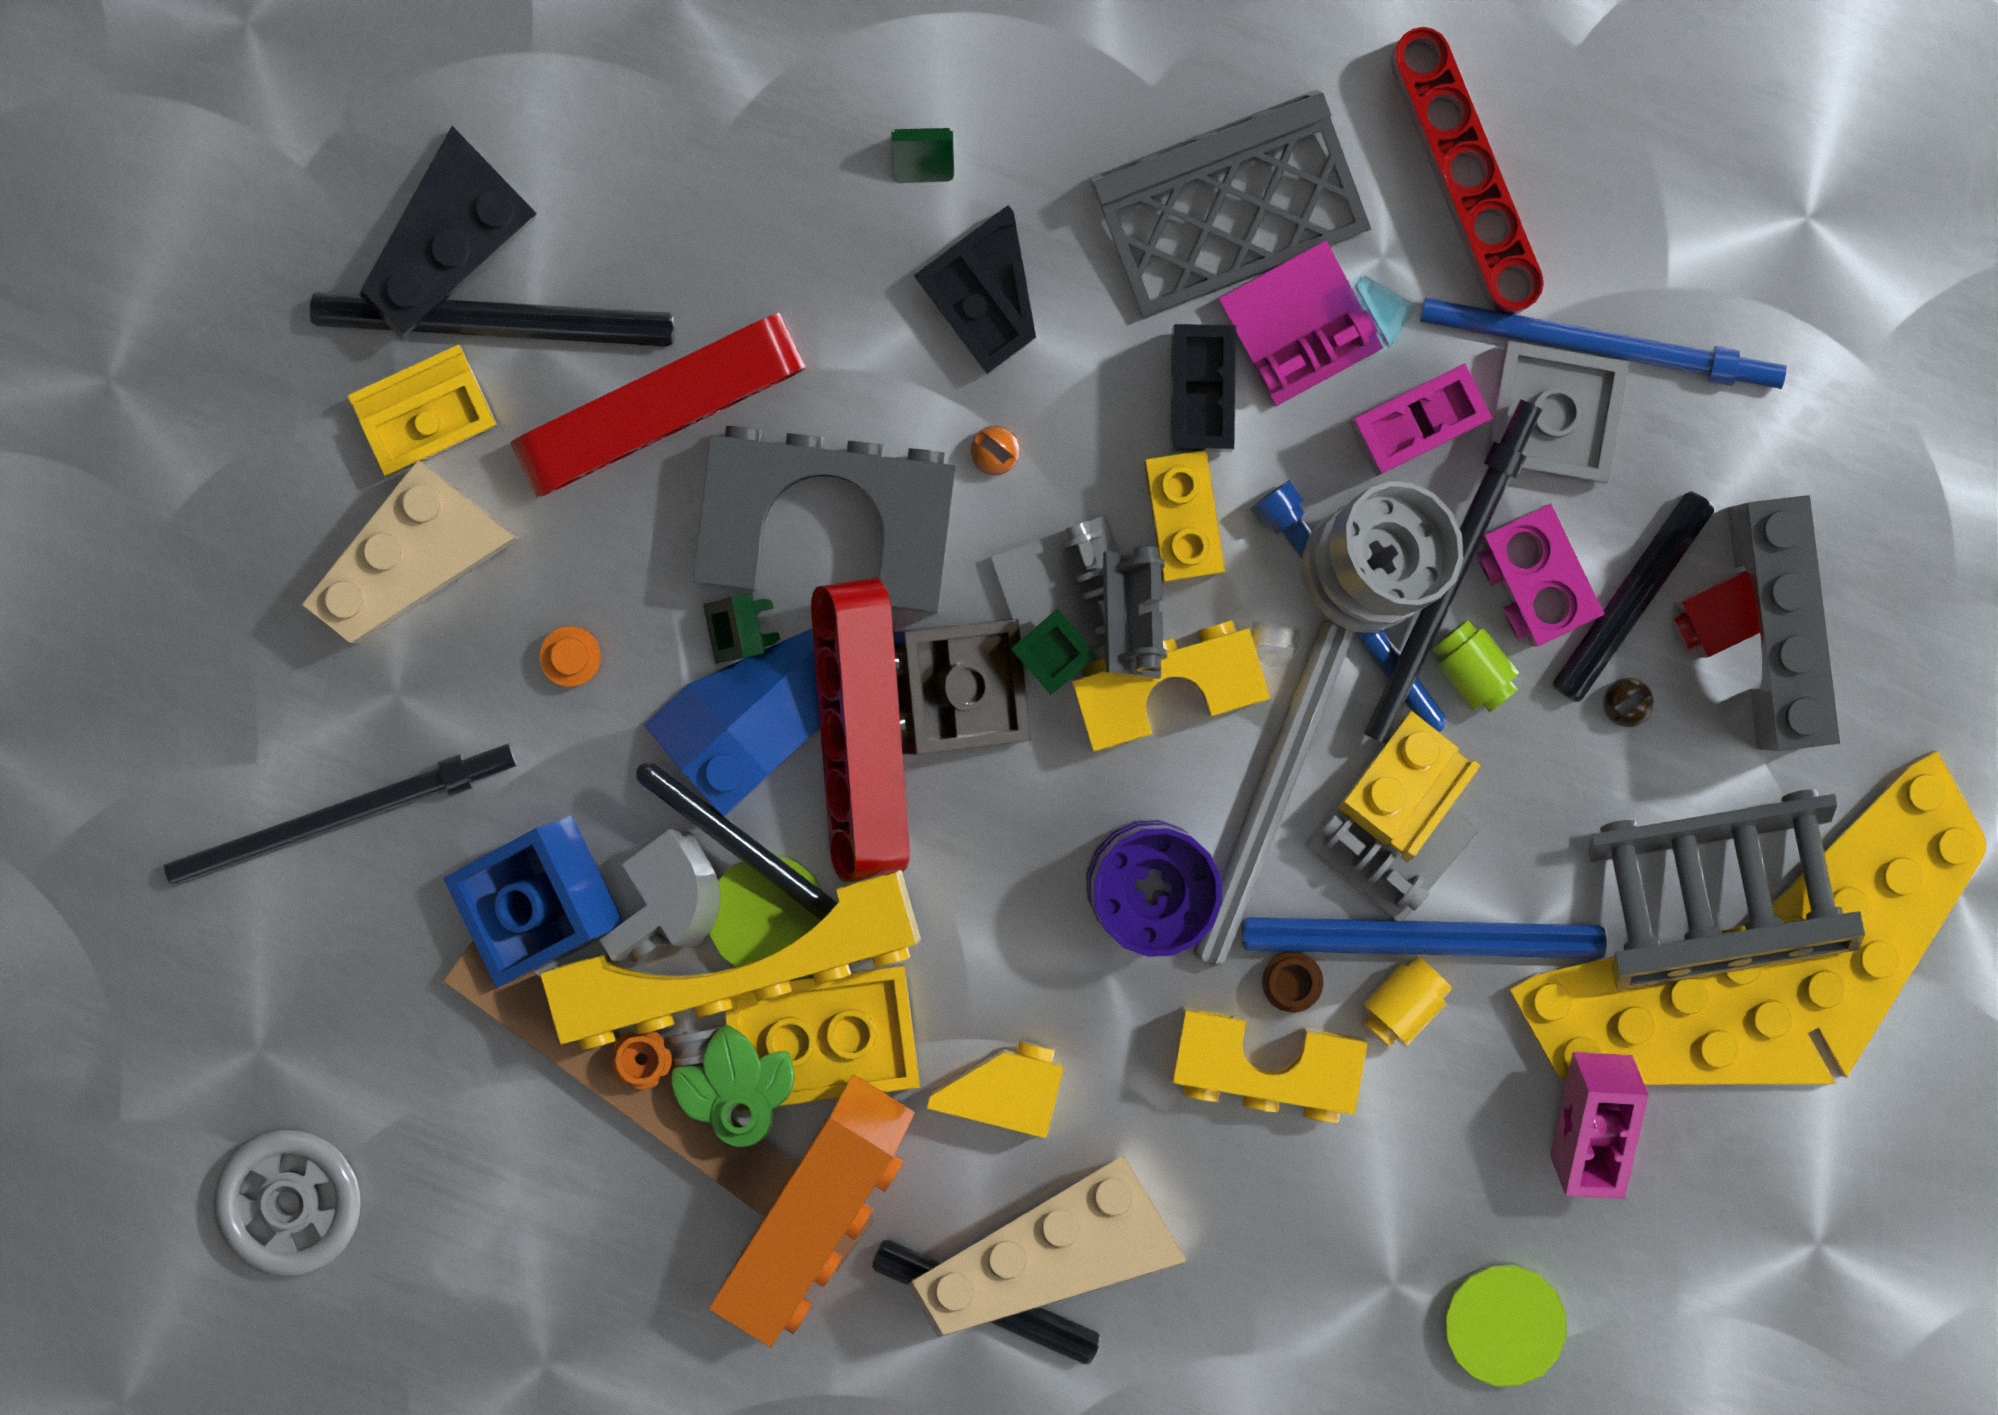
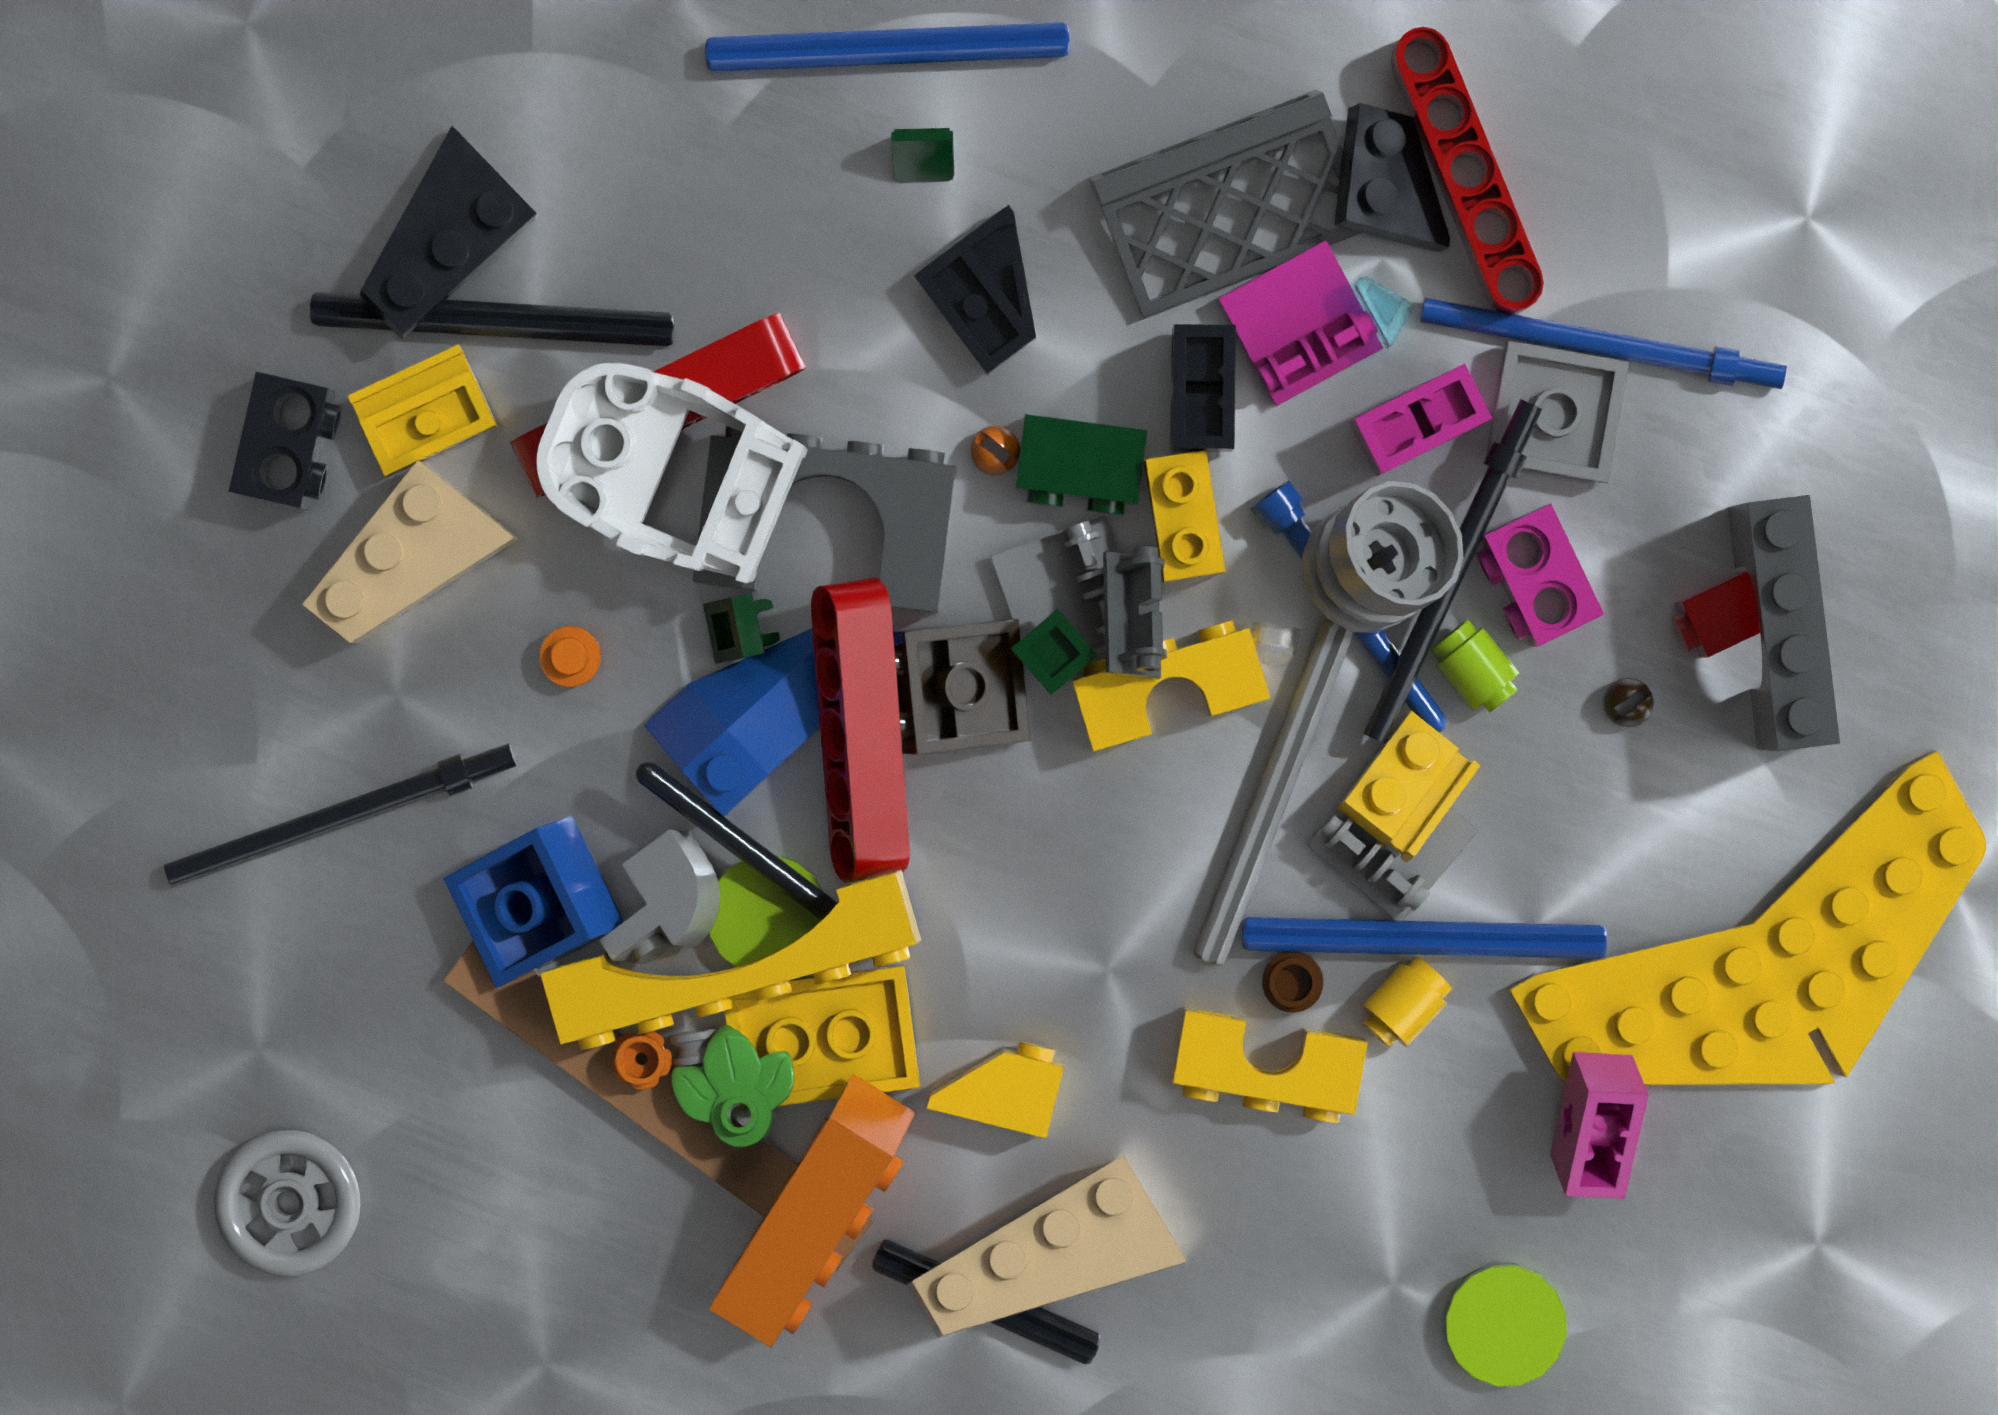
dark purple wheel [1086,819,1222,957] -> none
black axle [1553,491,1715,702] -> none
dark grey fence [1589,790,1865,991] -> none
none -> black brick [228,372,342,510]
none -> white slope [537,362,808,583]
none -> blue axle [705,22,1070,72]
none -> dark green brick [1015,414,1147,515]
none -> black wing [1334,103,1450,252]

